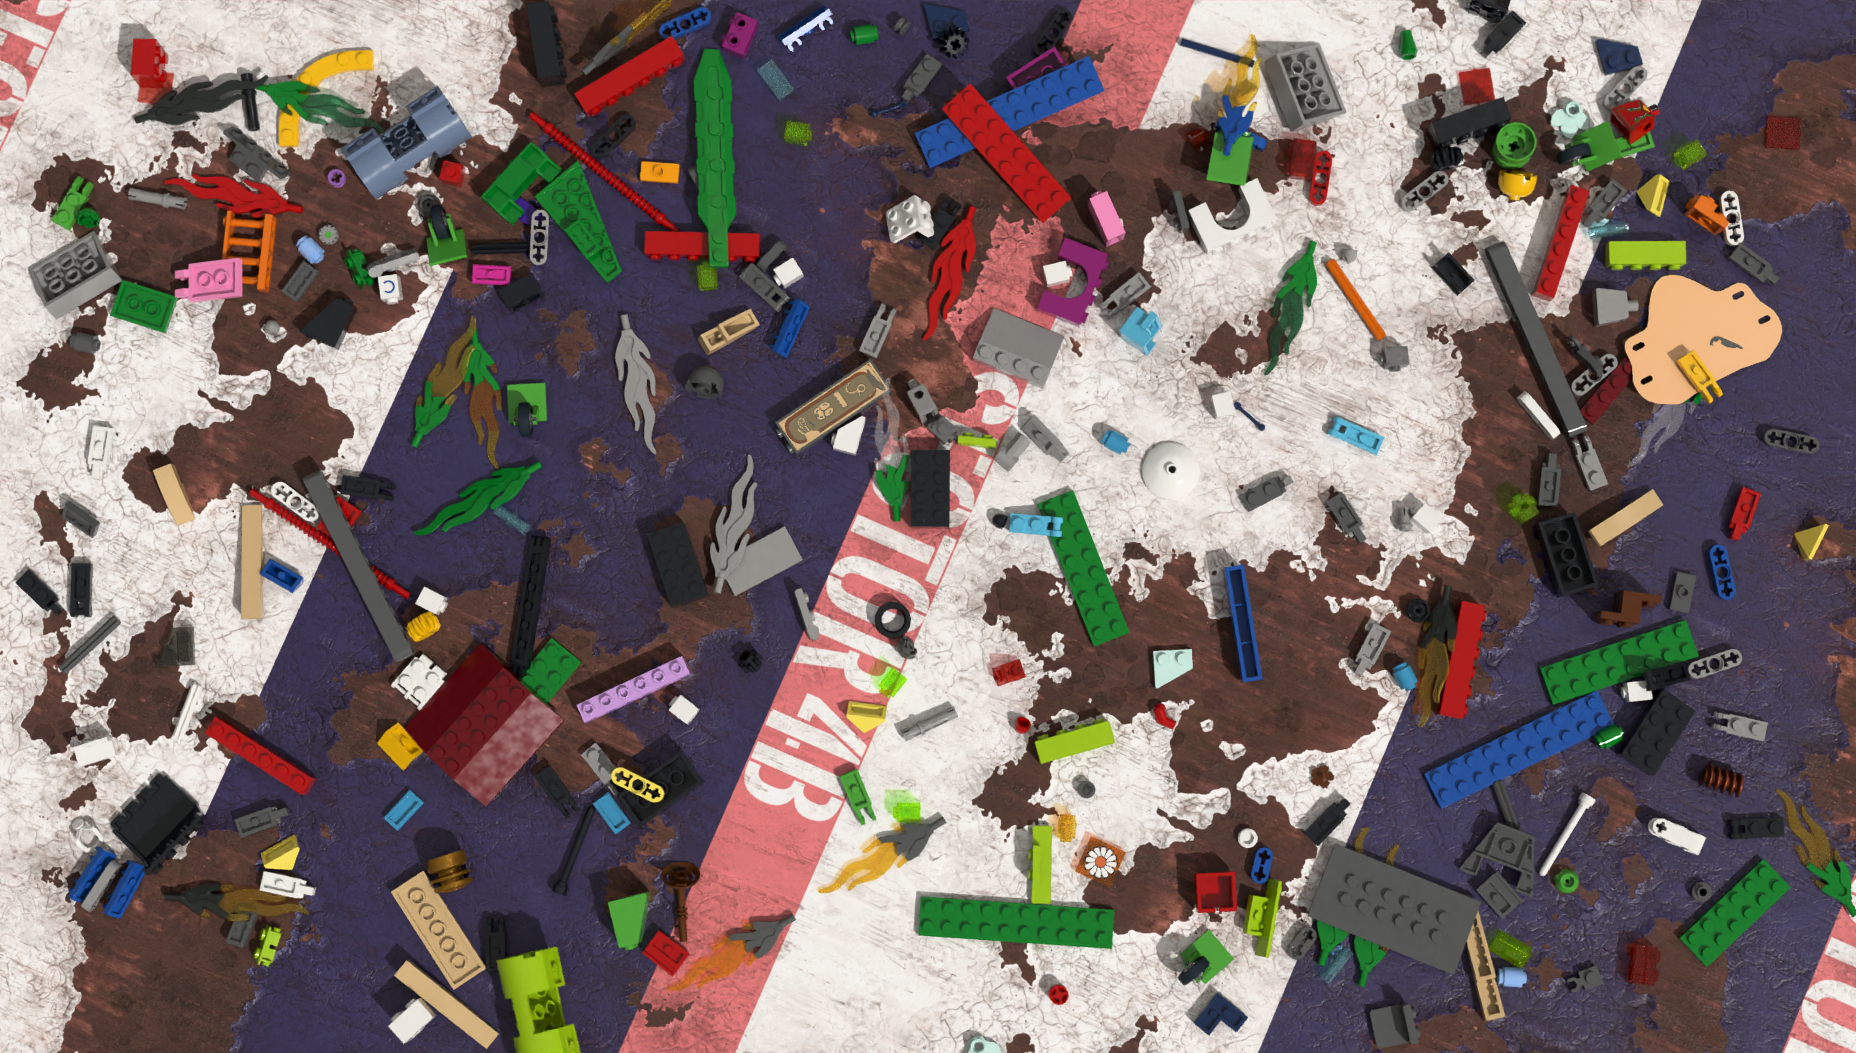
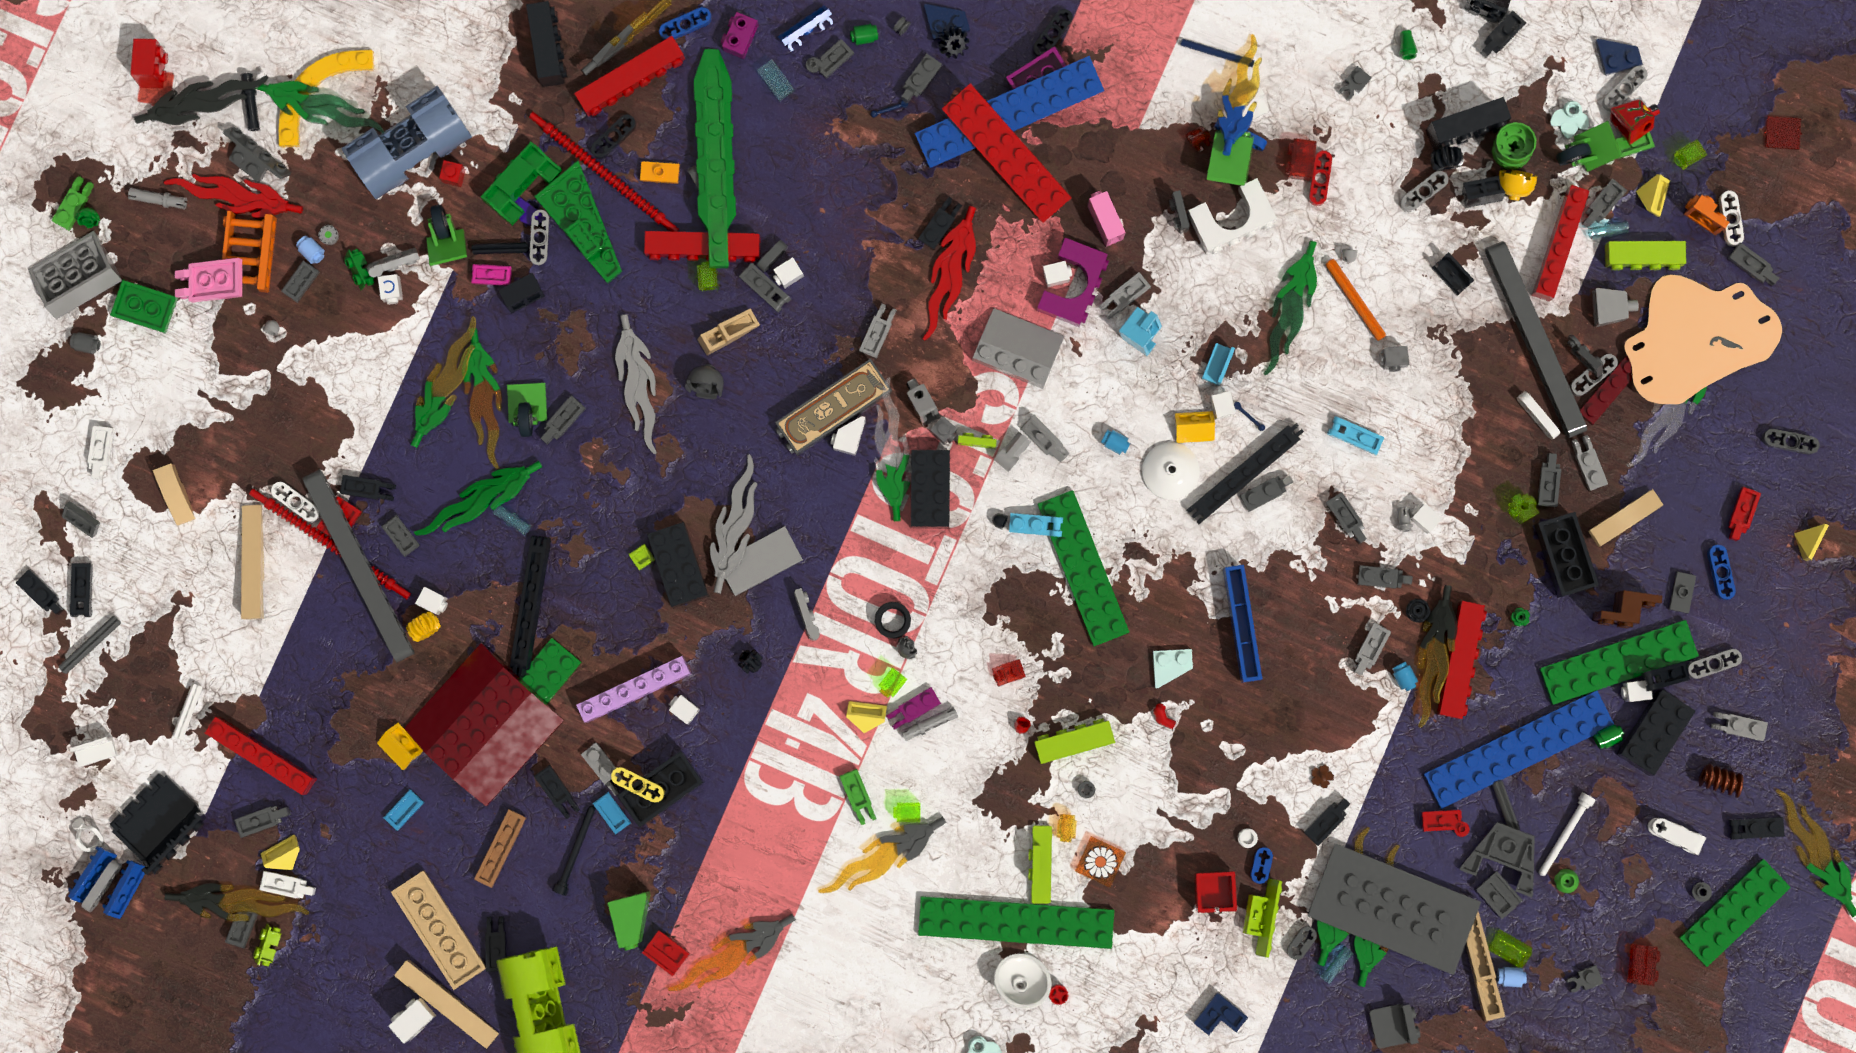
clear smoke wing [156,627,195,667] -> none
blue slope [260,558,304,594] -> none
black slope [300,298,357,350] -> none
medium lavender bush [328,169,346,188] -> none
white plate [391,654,447,711] -> none
dark grey plate [417,194,441,217] -> none
pearl gold wheel [425,849,474,894] -> none
reddish brown dish [661,862,700,942] -> none
blue plate [769,298,810,358] -> none
clear neon green brick [784,120,813,146] -> none
white bracket [886,195,934,243] -> none
bright green plate [1178,929,1234,985] -> none
light grey slope [1264,43,1347,132] -> none
clear red piece [1458,68,1495,105] -> none
yellow hinge [1676,350,1723,404] -> none
none -> dark grey plate [381,515,421,557]
none -> medium nougat plate [474,809,527,888]
none -> dark grey hinge [541,396,586,445]
none -> lime tile [628,544,655,571]
none -> dark grey hinge [806,39,854,79]
none -> magenta hinge [886,687,941,730]
none -> white dish [994,954,1051,1010]
none -> yellow panel [1175,411,1215,443]
none -> black hinge [1186,423,1304,525]
none -> medium azure panel [1202,343,1235,386]
none -> dark grey plate [1339,66,1372,101]
none -> dark grey hinge [1357,565,1413,589]
none -> red hinge [1421,810,1470,837]
none -> black hinge [1462,176,1505,208]
none -> green plate [1511,608,1530,627]

